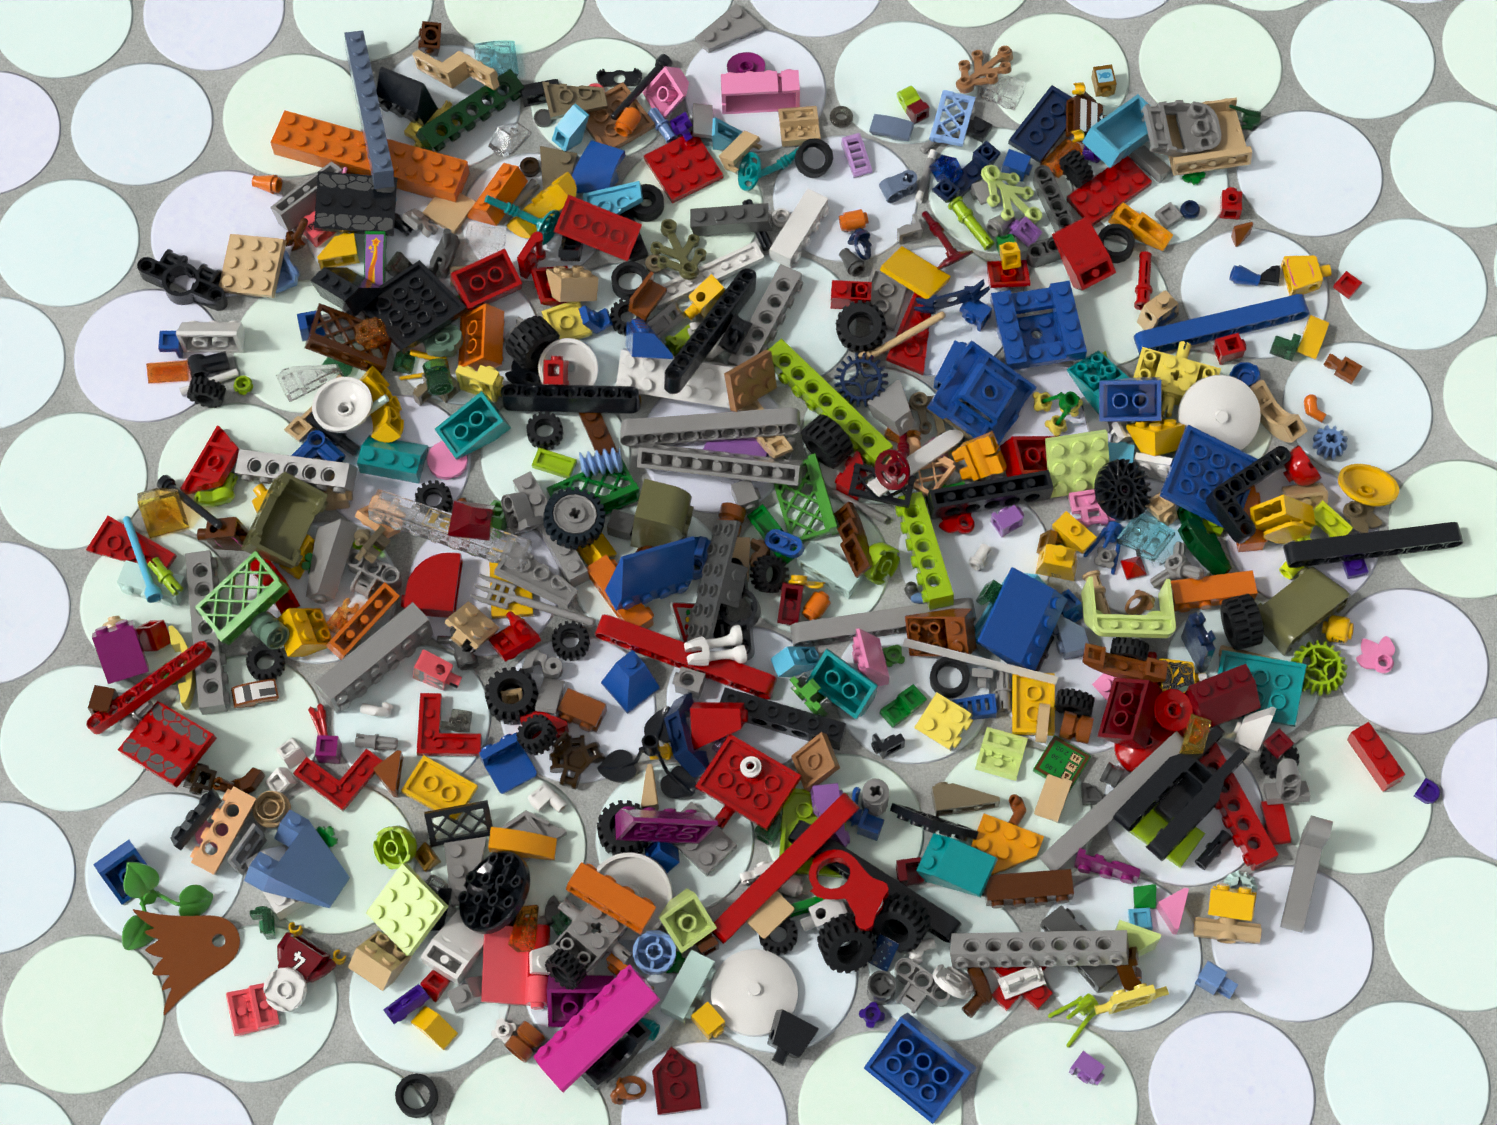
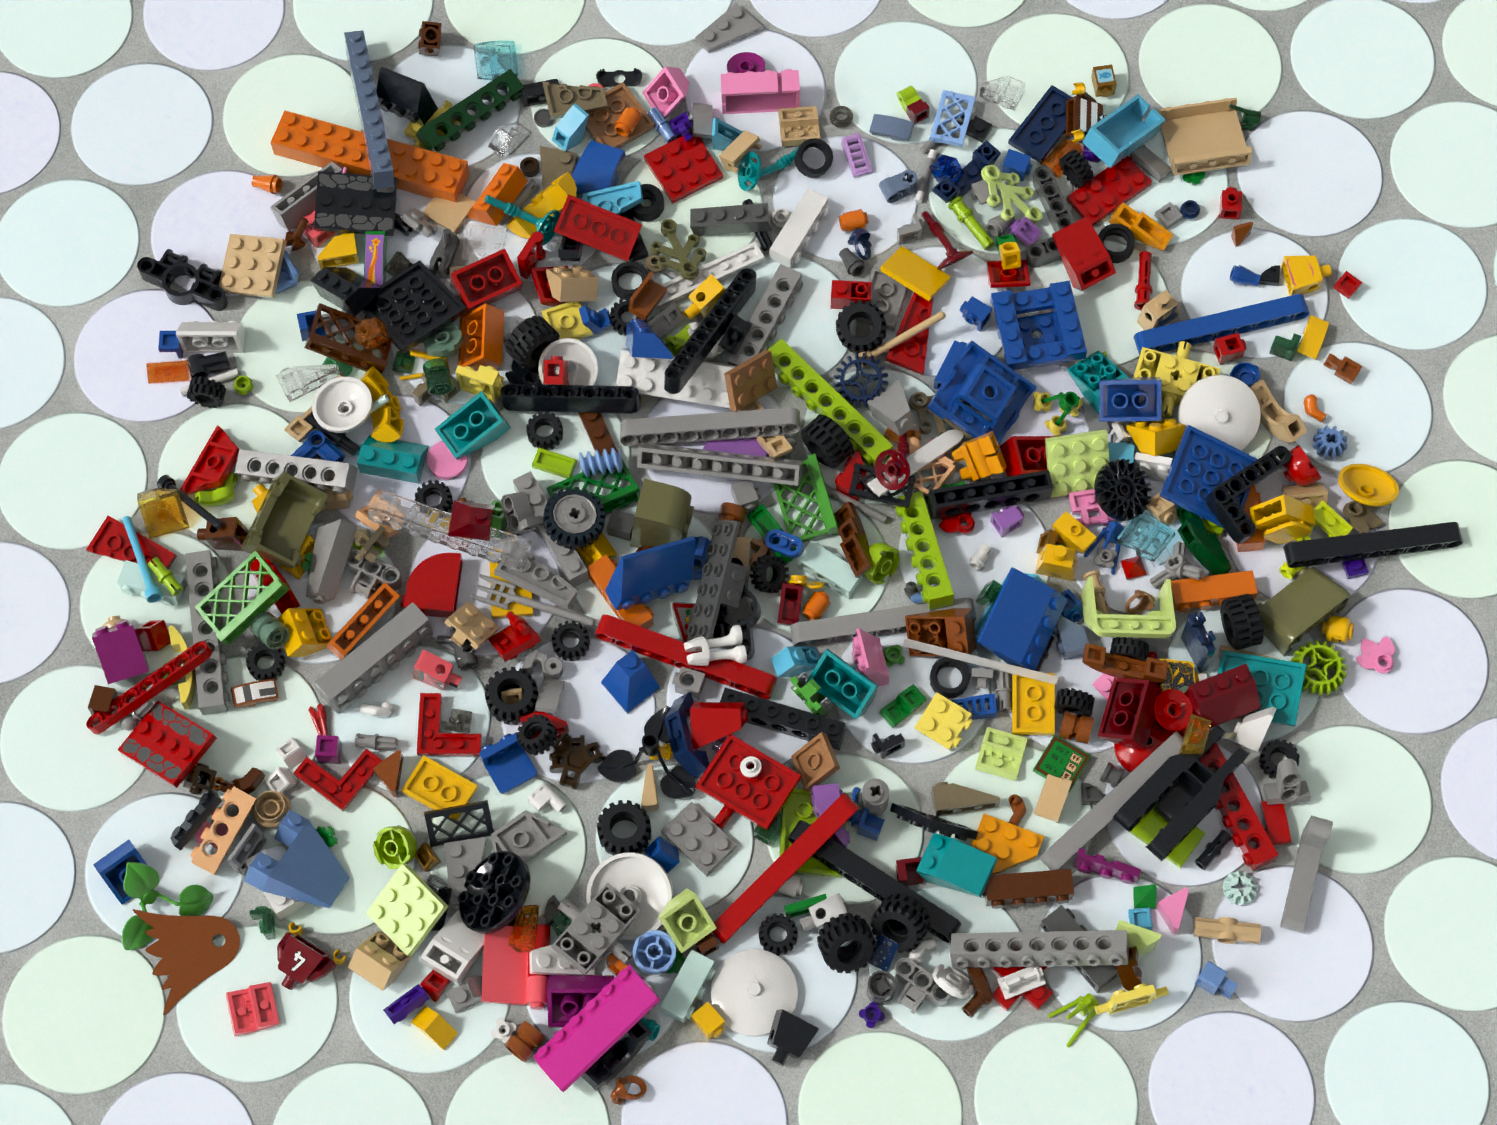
white tile [263,967,307,1012] -> none
clear orange plate [327,598,360,634] -> none
black tyre [395,1073,439,1118] -> none
tan bracket [412,50,500,90] -> none
light orange slope [488,827,557,860] -> none
black tyre [545,948,587,990] -> none
dark orange brick [557,688,607,733] -> none
orange brick [566,862,656,935] -> none
black piece [611,54,672,120] -> none
magenta slope [615,806,718,844] -> none
dark red tile [652,1046,702,1115] -> none
white plate [739,861,774,886] -> none
tan panel [746,891,795,939] -> none
red animal [809,849,889,931] -> none
blue slope [864,1012,977,1124] -> none
dark blue piece [914,279,990,314] -> none
medium nougat plant [956,46,1013,94] -> none
tan beam [1035,703,1050,743] -> none
medium lavender brick [1068,1050,1105,1086] -> none
light grey slope [1141,100,1221,157] -> none
yellow brick [1208,883,1257,921] -> none
dark red tile [1263,728,1294,759] -> none
red brick [1347,722,1405,792] -> none
dark purple tile [1414,778,1440,804] -> none

